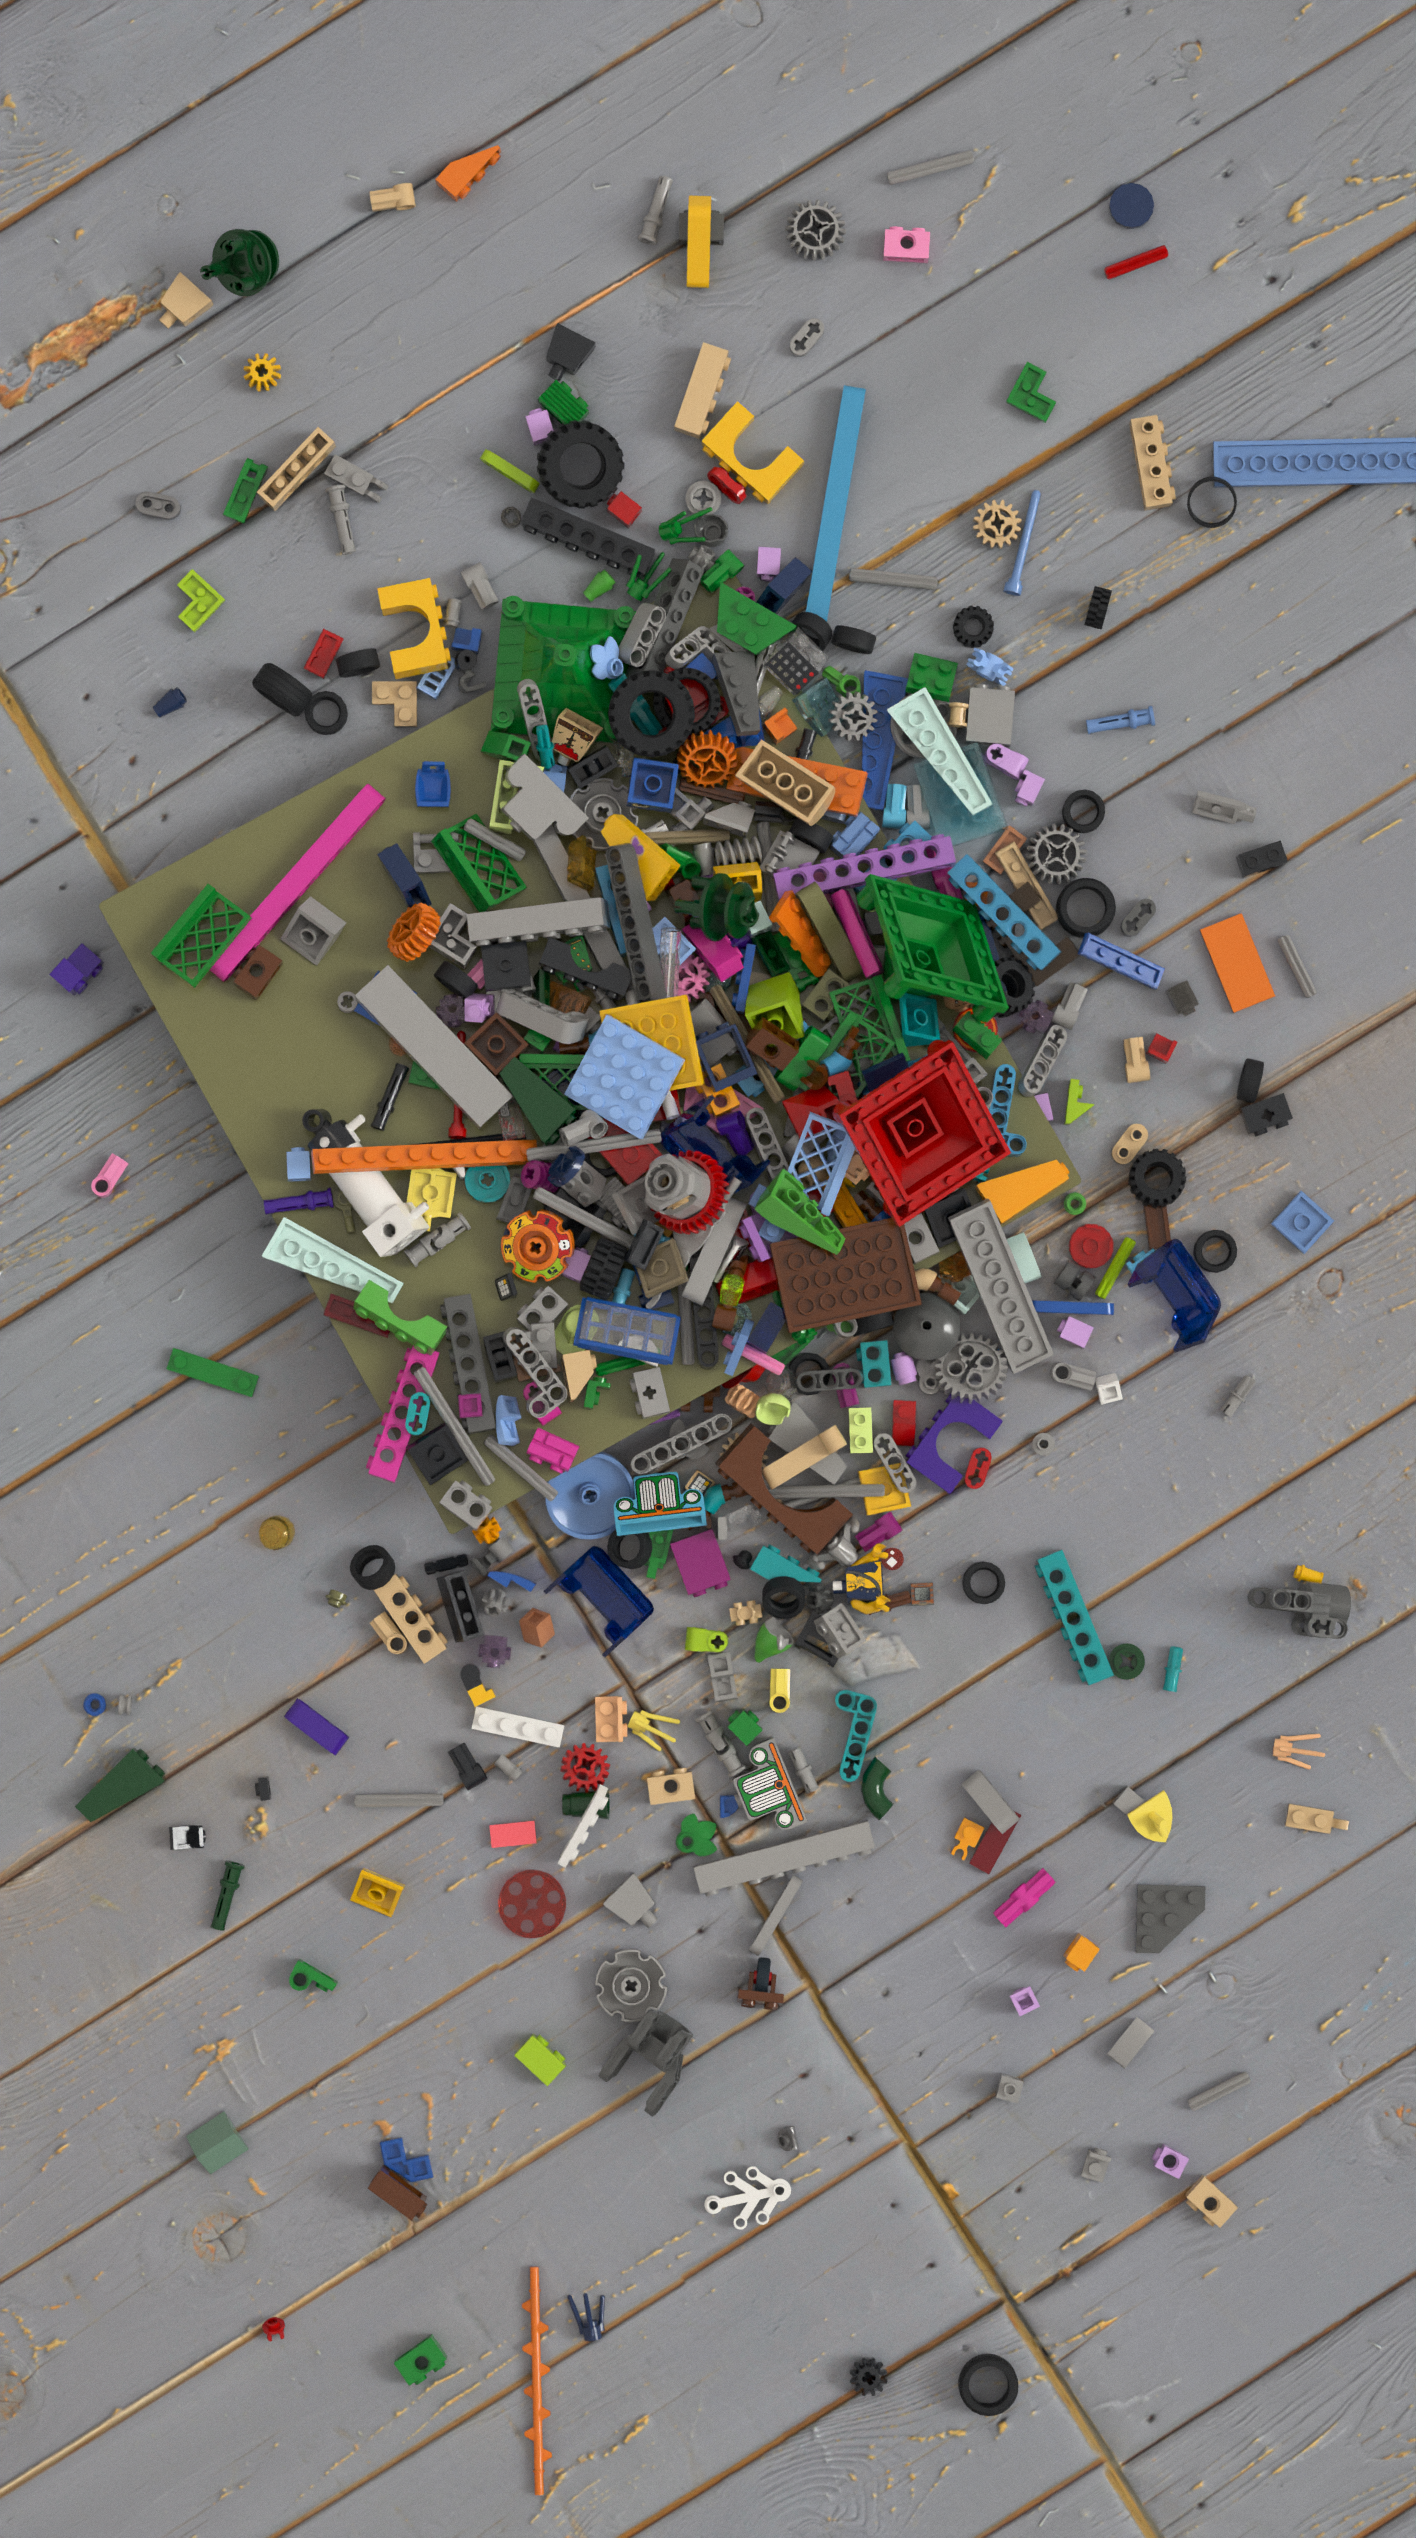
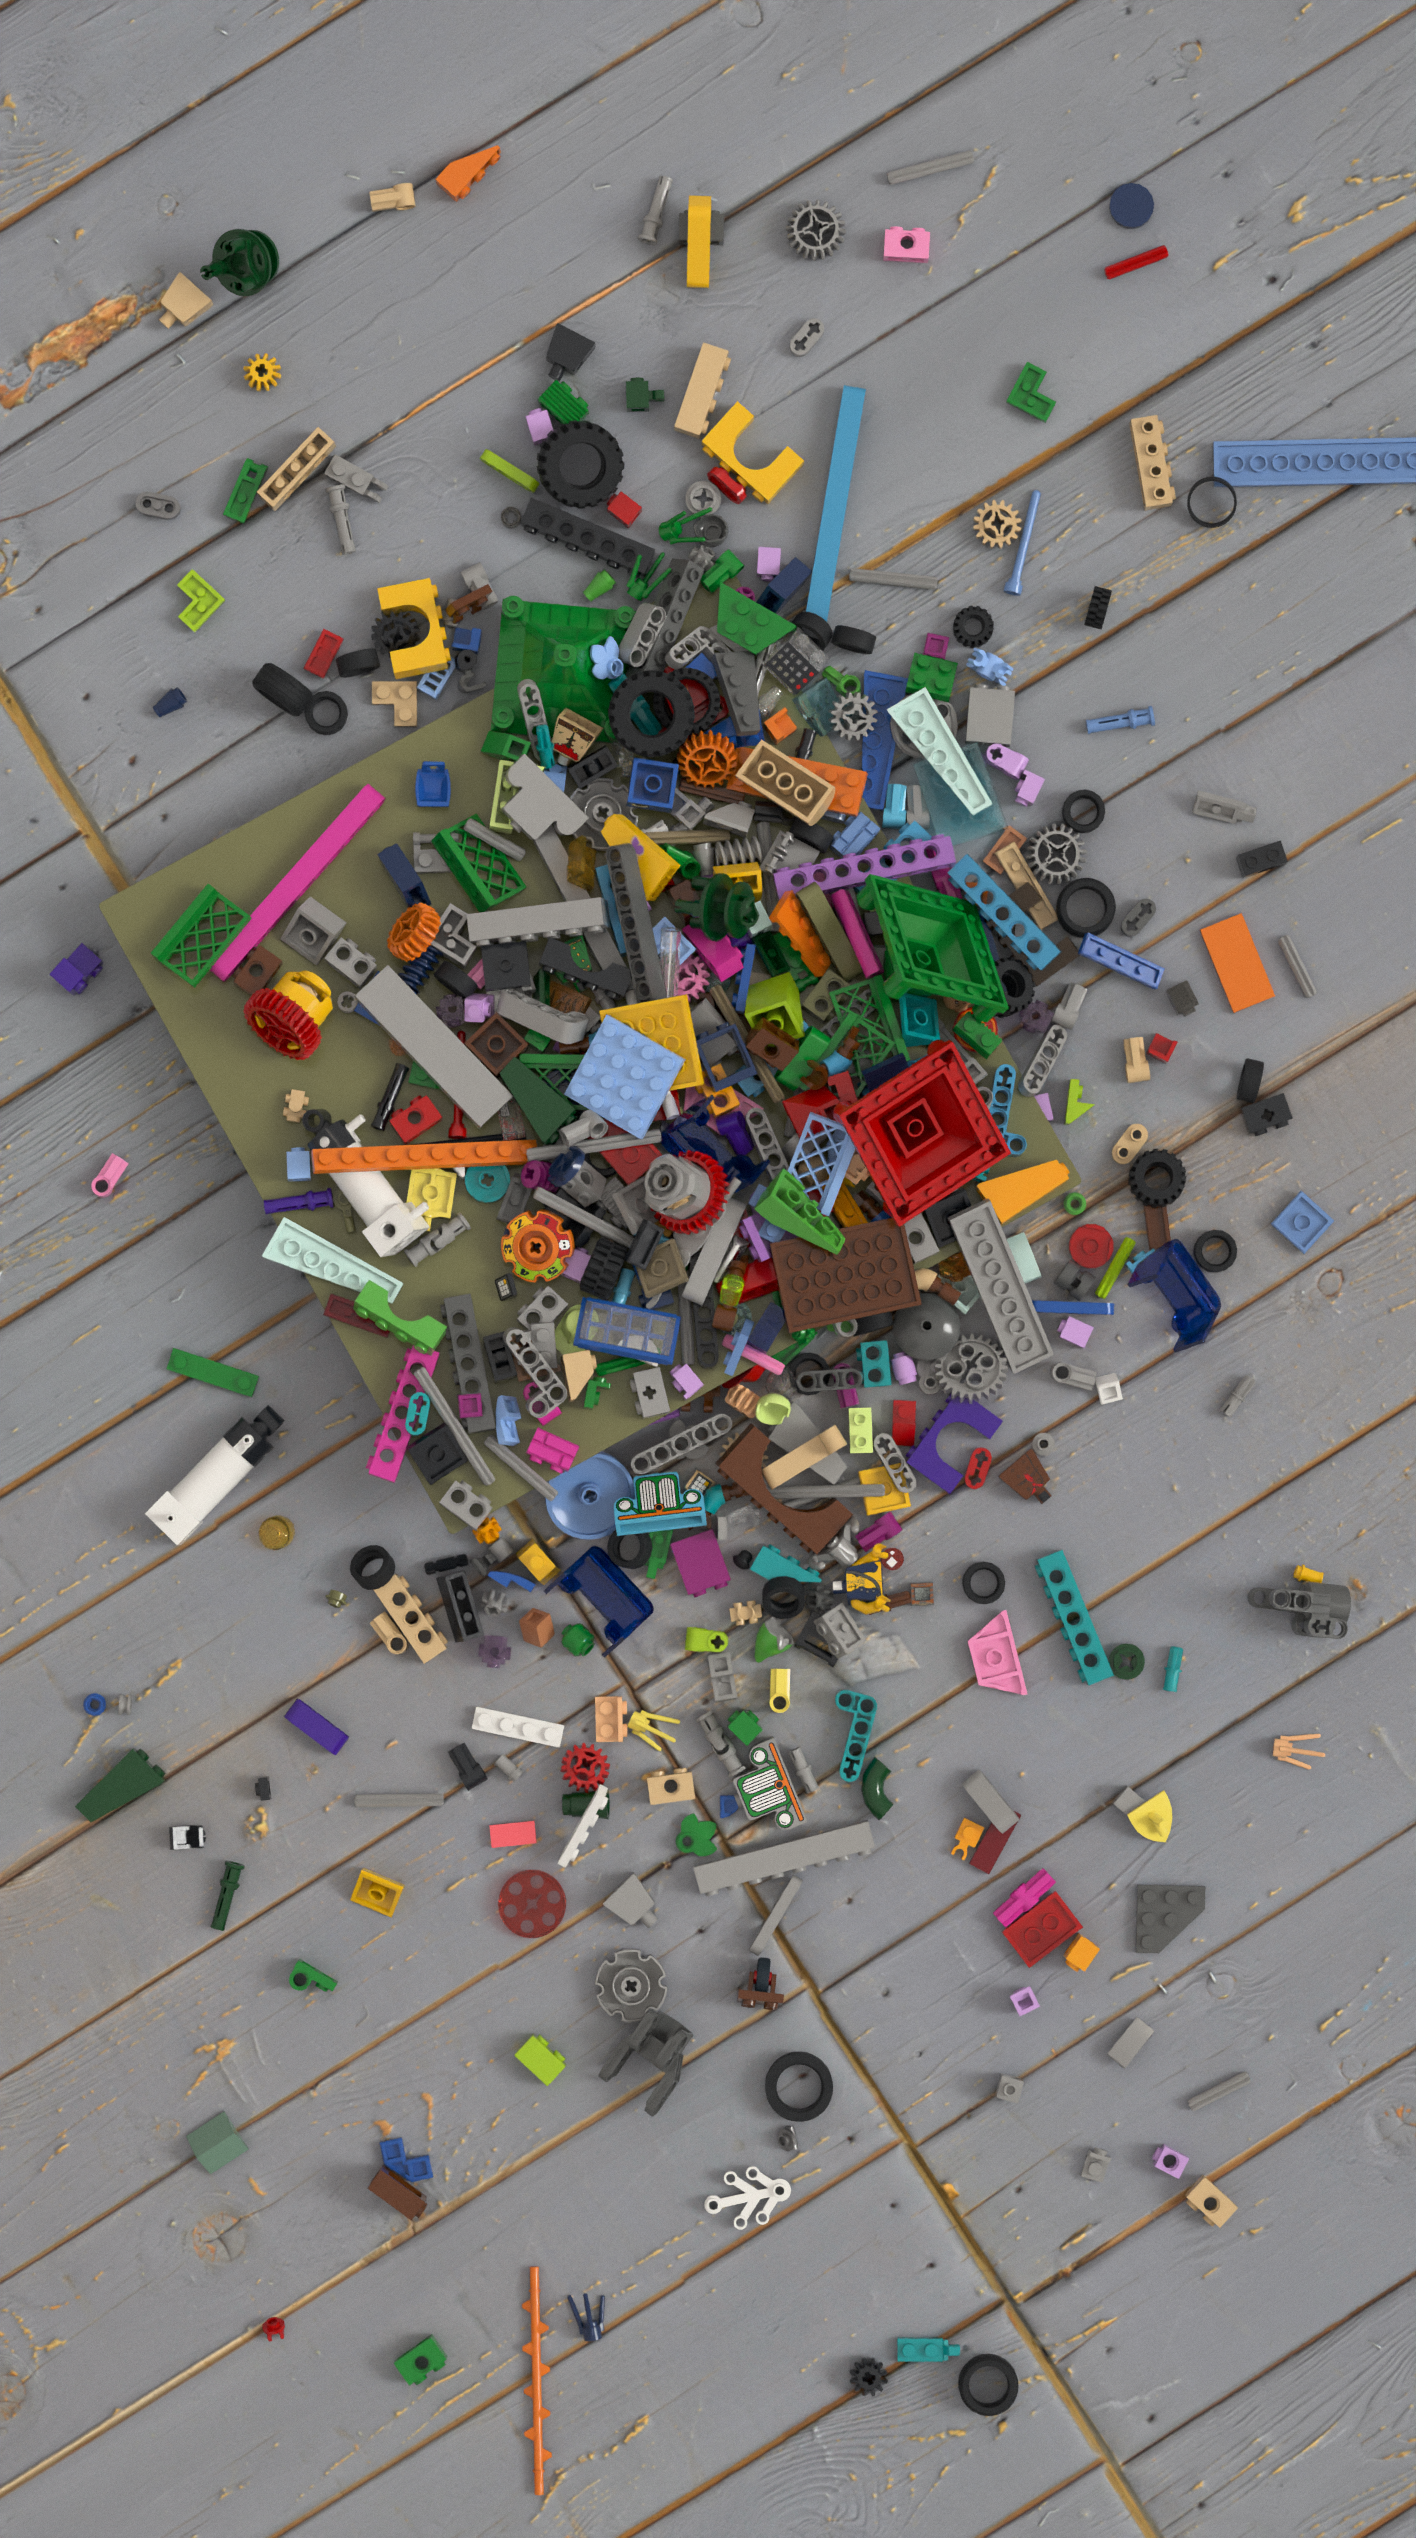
leg [460,1664,496,1707] -> none
tan bush [947,702,969,728] -> none
tan plate [1285,1804,1349,1834] -> none
none -> white piece [145,1405,285,1545]
none -> red piece [243,970,333,1060]
none -> tan piece [283,1089,309,1123]
none -> light grey brick [324,937,377,990]
none -> black gear [371,609,420,658]
none -> red brick [389,1095,442,1145]
none -> dark blue piece [398,946,444,993]
none -> reddish brown plate [445,584,493,624]
none -> yellow torso [516,1538,561,1585]
none -> green head [561,1623,595,1657]
none -> dark green brick [626,377,665,412]
none -> lavender brick [669,1364,704,1401]
none -> black tyre [765,2052,833,2122]
none -> teal hinge [897,2337,960,2362]
none -> magenta tile [923,633,949,660]
none -> bright pink wing [967,1610,1027,1695]
none -> reddish brown torso [998,1448,1052,1504]
none -> red plate [1001,1891,1083,1968]

